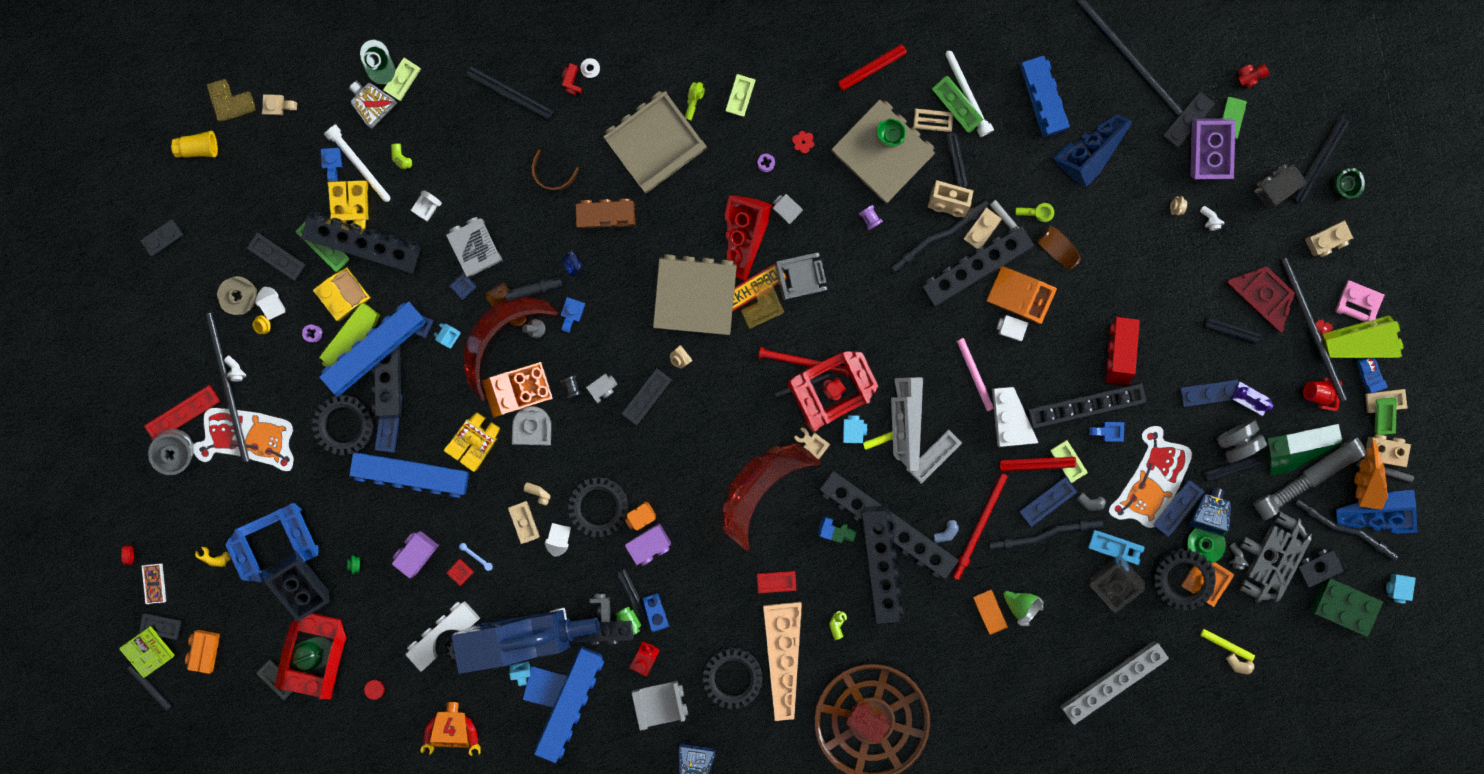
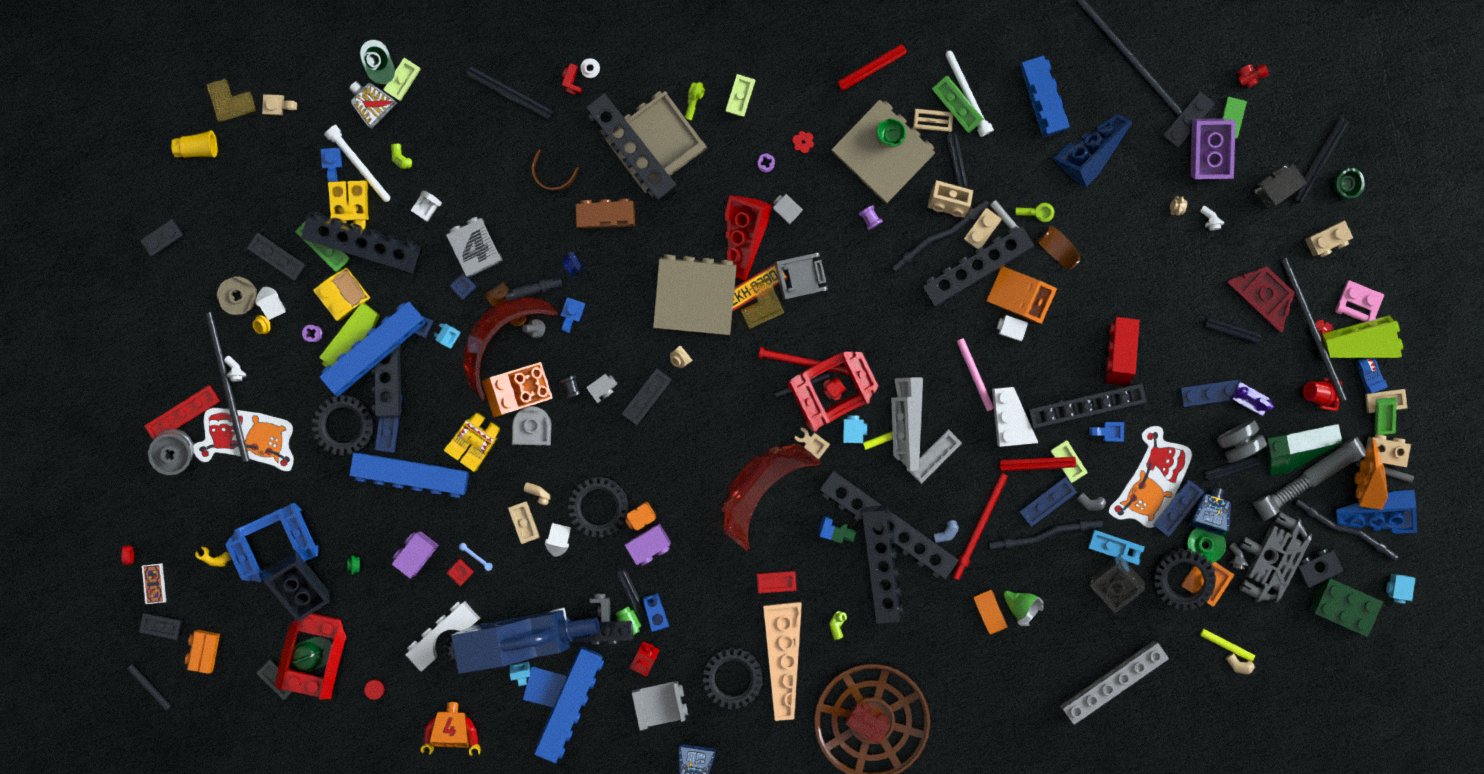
lime tile [119,626,174,678] -> none
none -> black brick [586,93,677,200]

